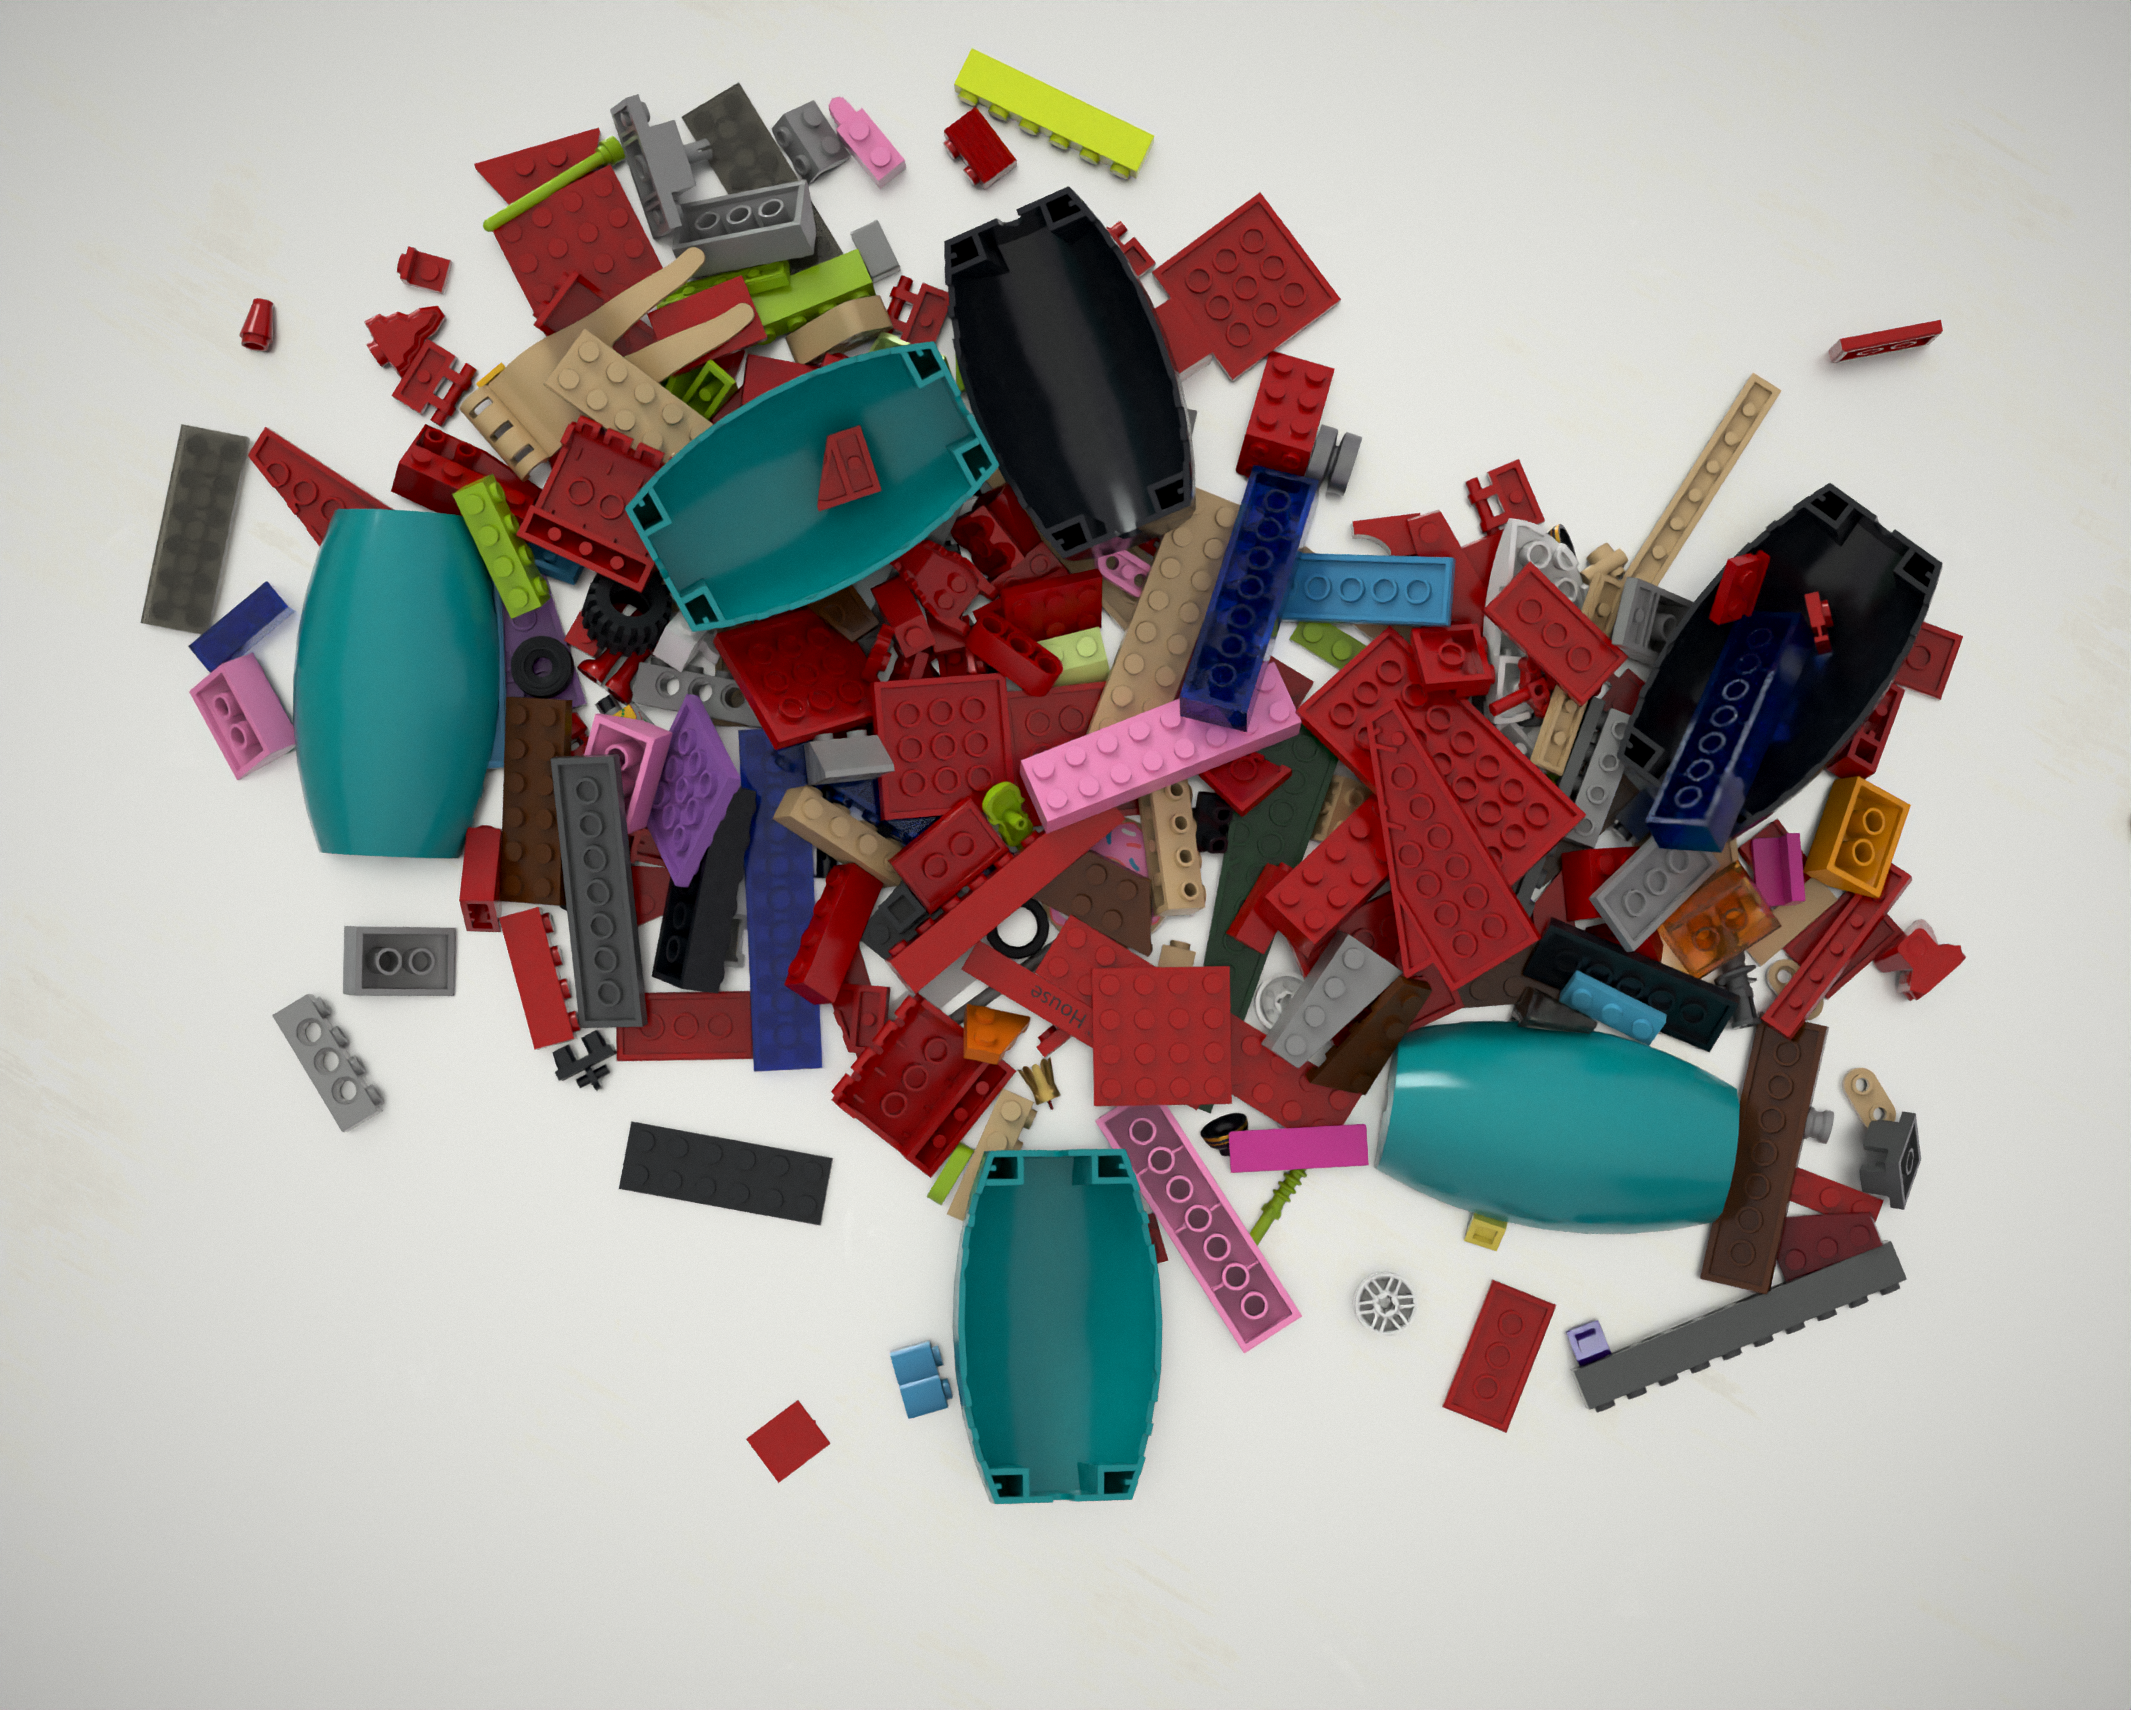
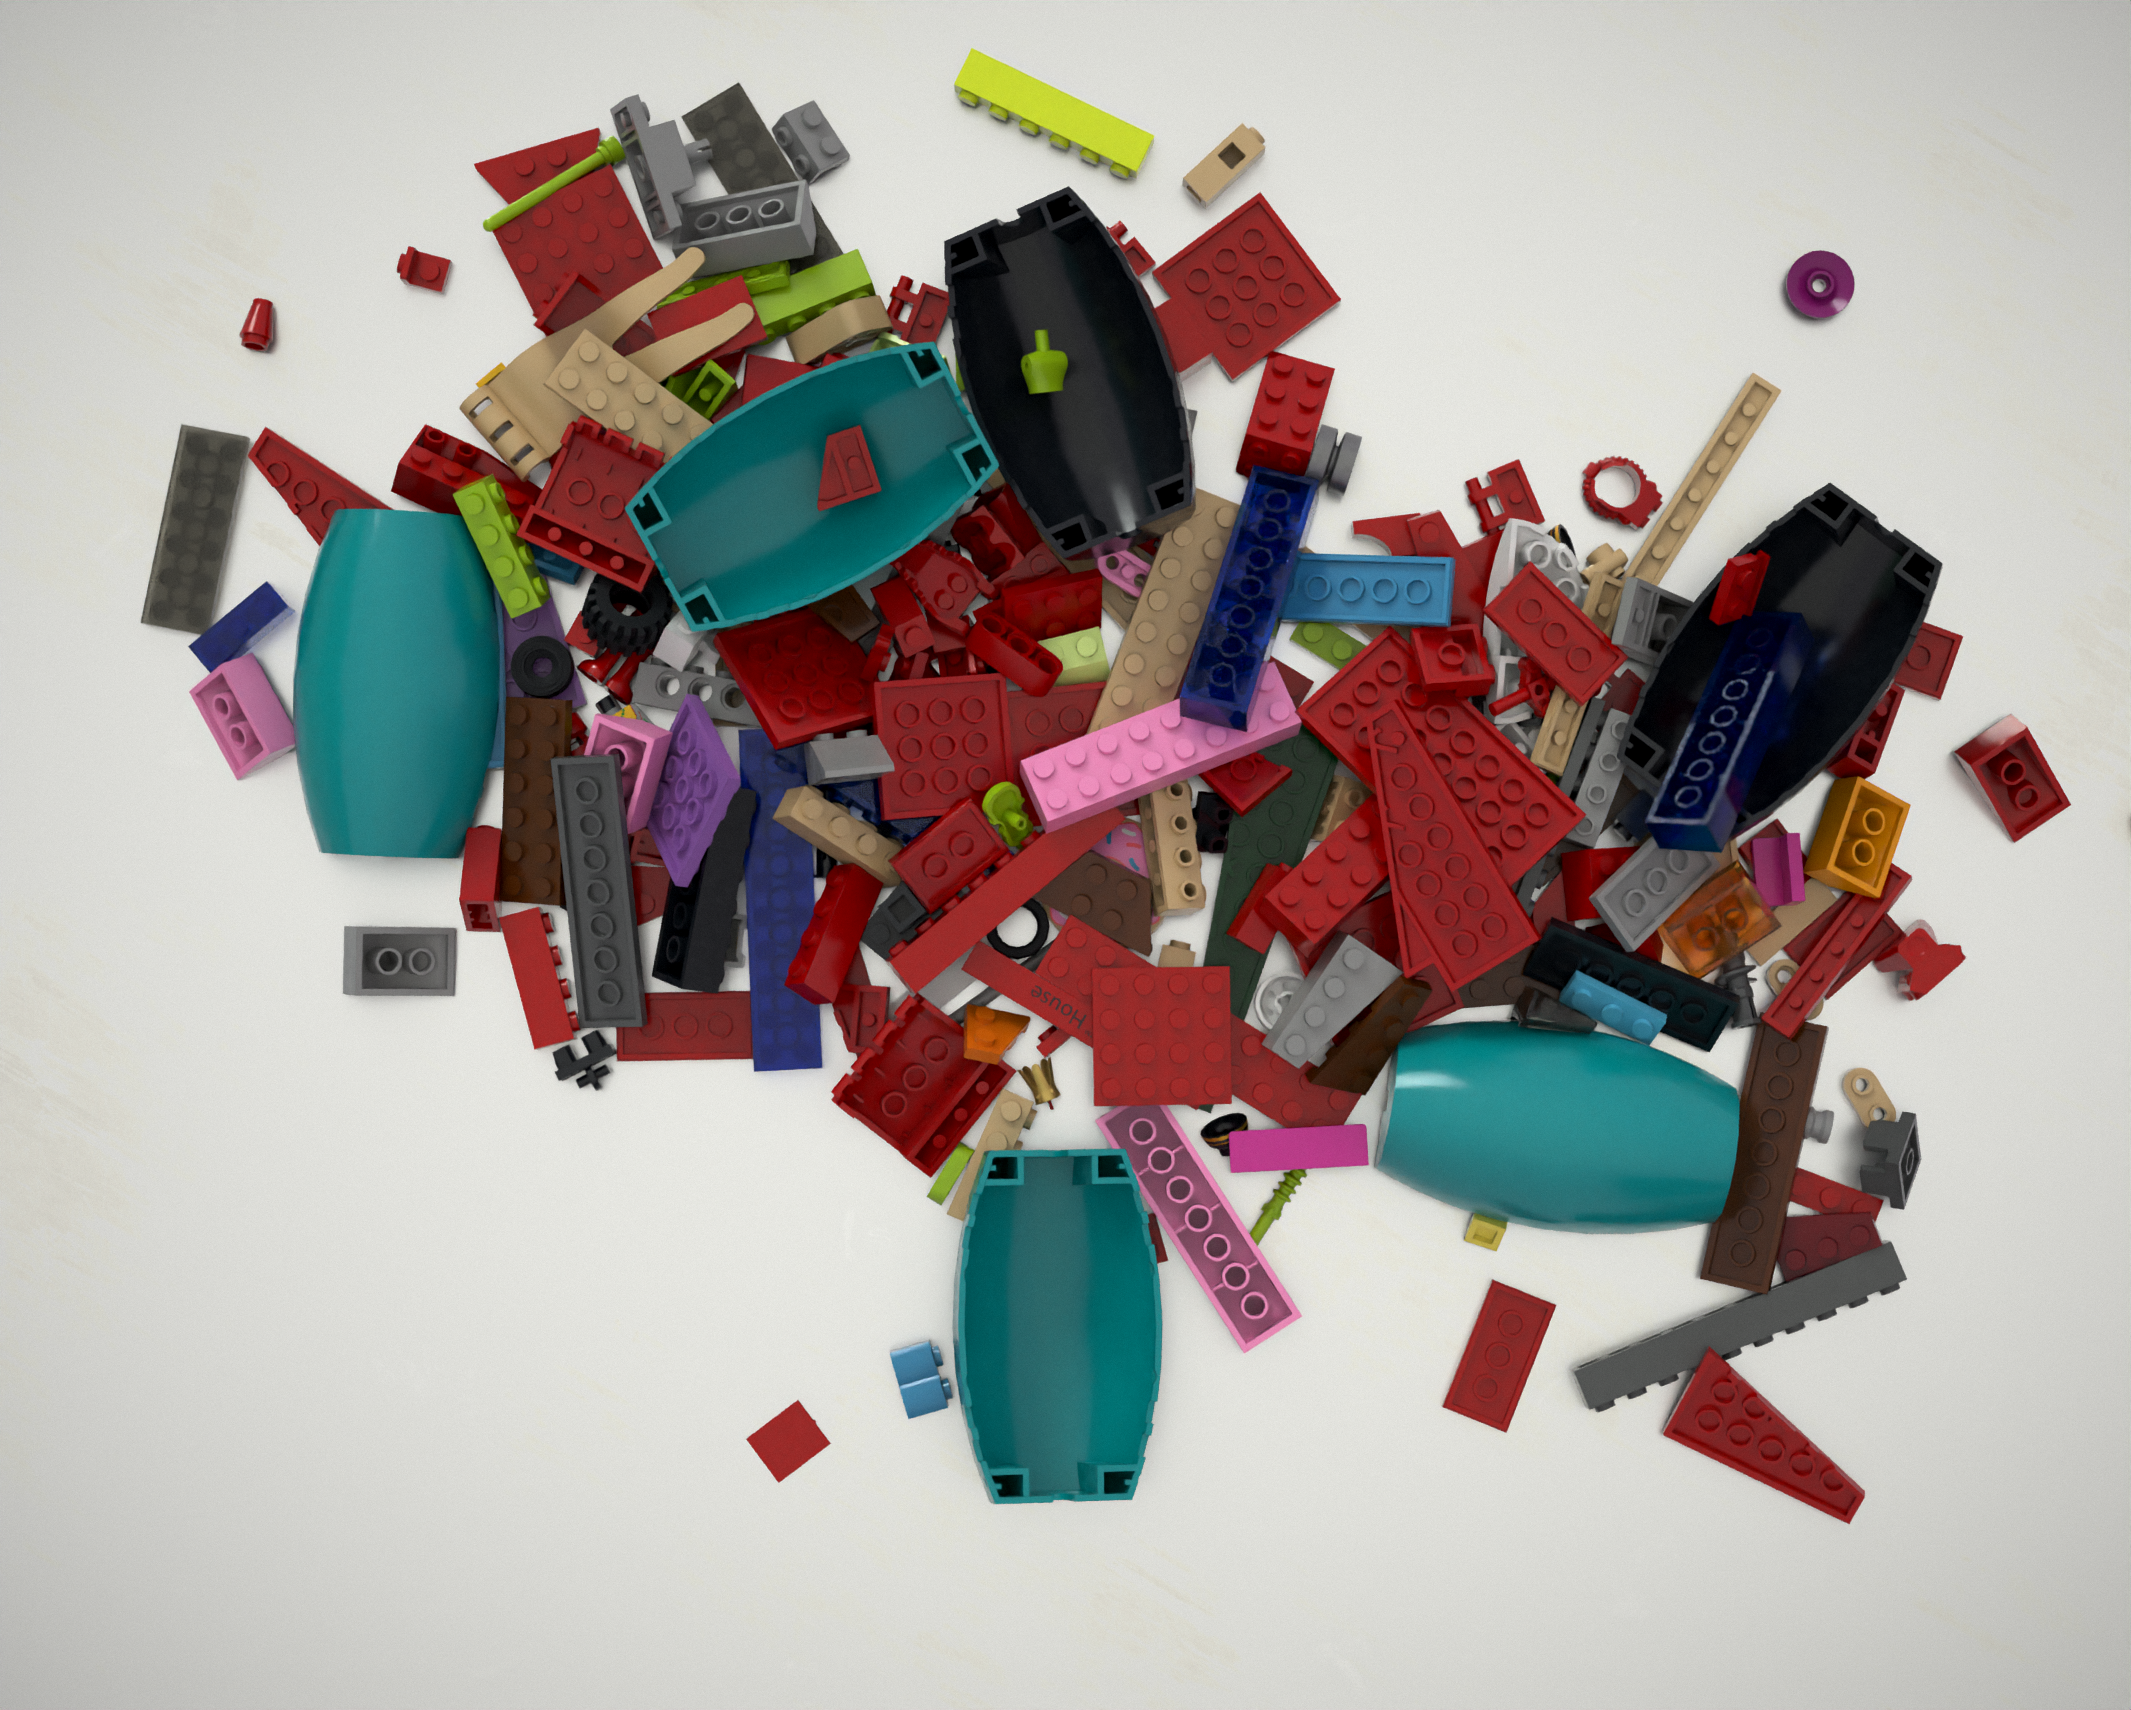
light grey brick [272,994,383,1132] -> none
red rock [364,306,445,378] -> none
red plate [391,339,477,427] -> none
black plate [619,1121,833,1225] -> none
bright pink hinge [828,96,906,189] -> none
light grey piece [850,220,901,283] -> none
red brick [943,107,1017,190] -> none
white wheel [1353,1271,1418,1336] -> none
plate [1566,1320,1612,1367] -> none
red plate [1805,592,1834,655] -> none
red tile [1829,320,1943,363] -> none
none -> lime piece [1021,329,1068,394]
none -> tan brick [1182,123,1266,209]
none -> red piece [1582,456,1663,530]
none -> red wing [1663,1346,1865,1524]
none -> magenta dish [1786,250,1855,318]
none -> red slope [1954,714,2071,843]

